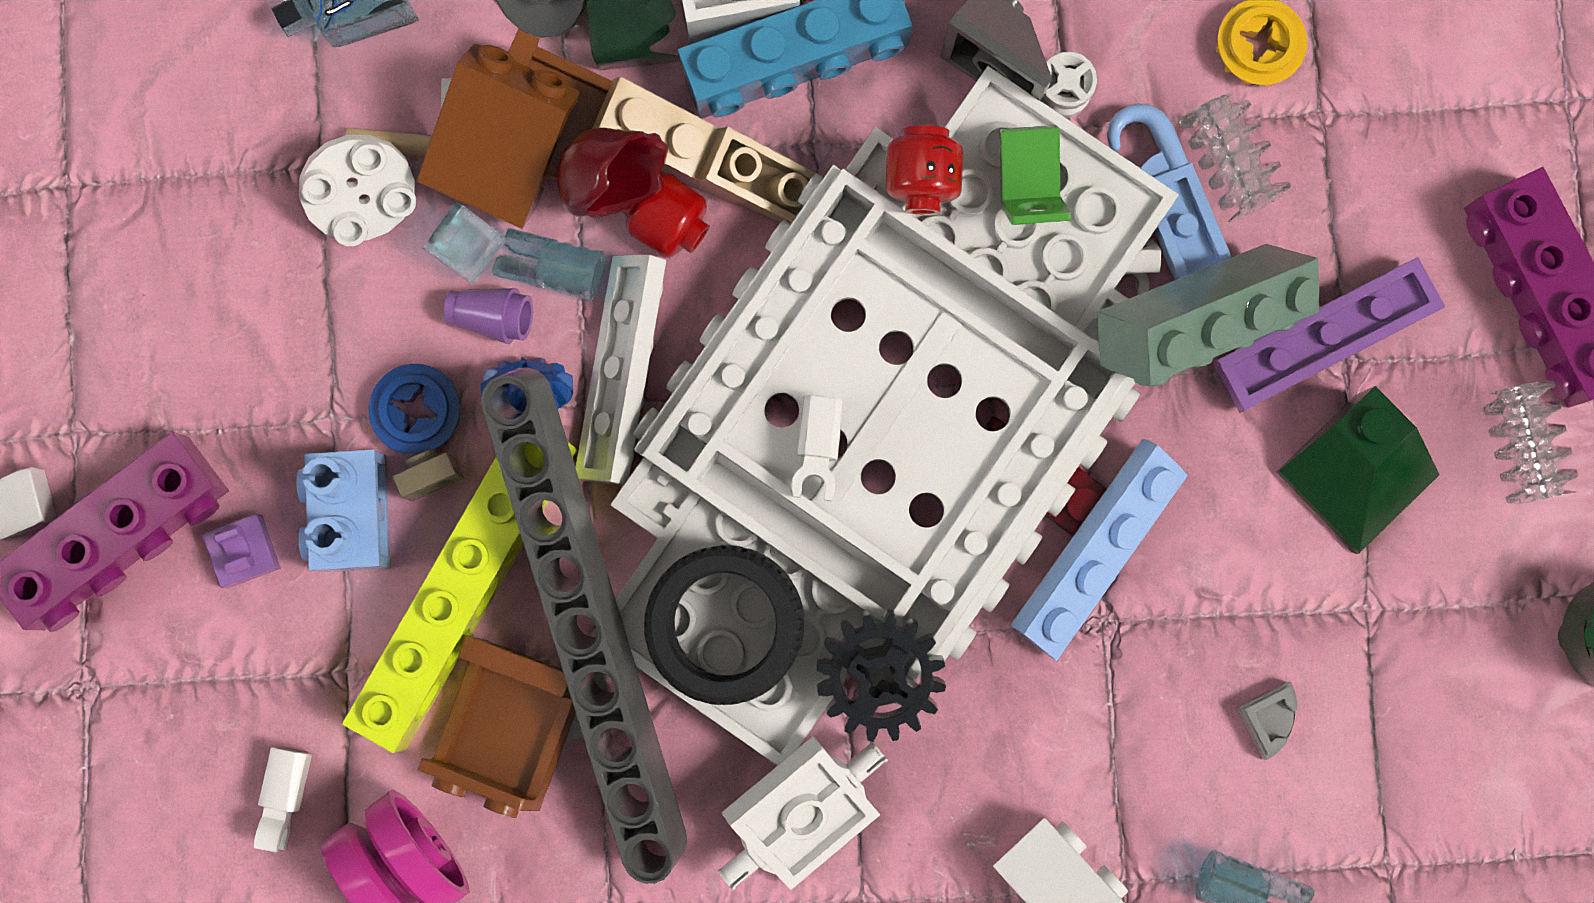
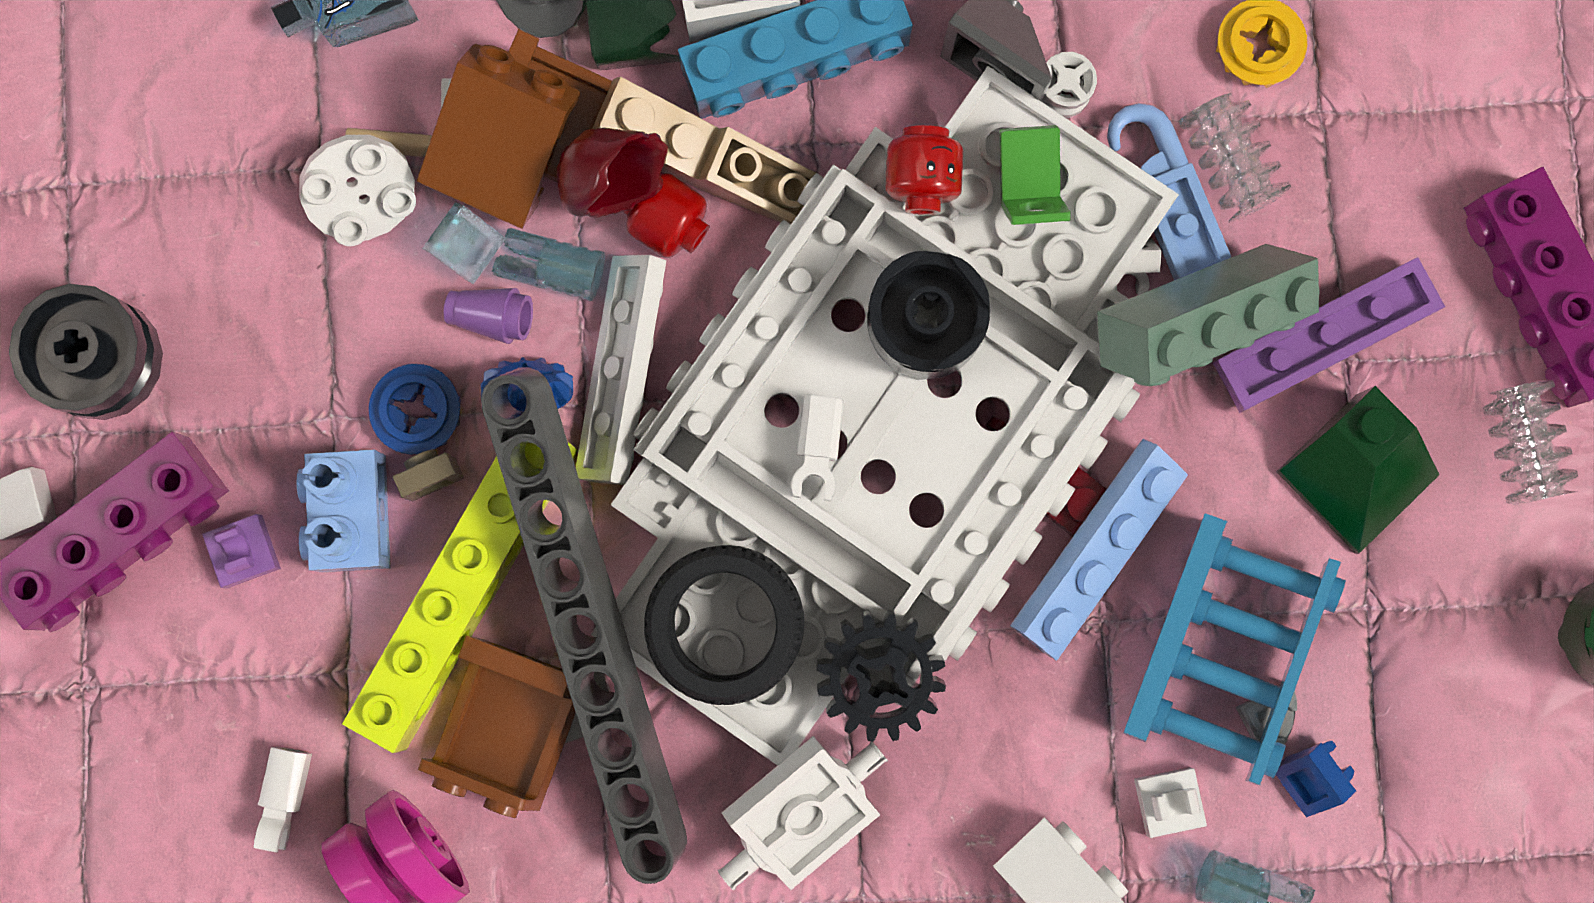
none -> black wheel [9,284,163,420]
none -> black brick [867,251,990,380]
none -> dark azure fence [1124,513,1346,785]
none -> white tile [1134,767,1207,838]
none -> blue tile [1276,741,1356,818]

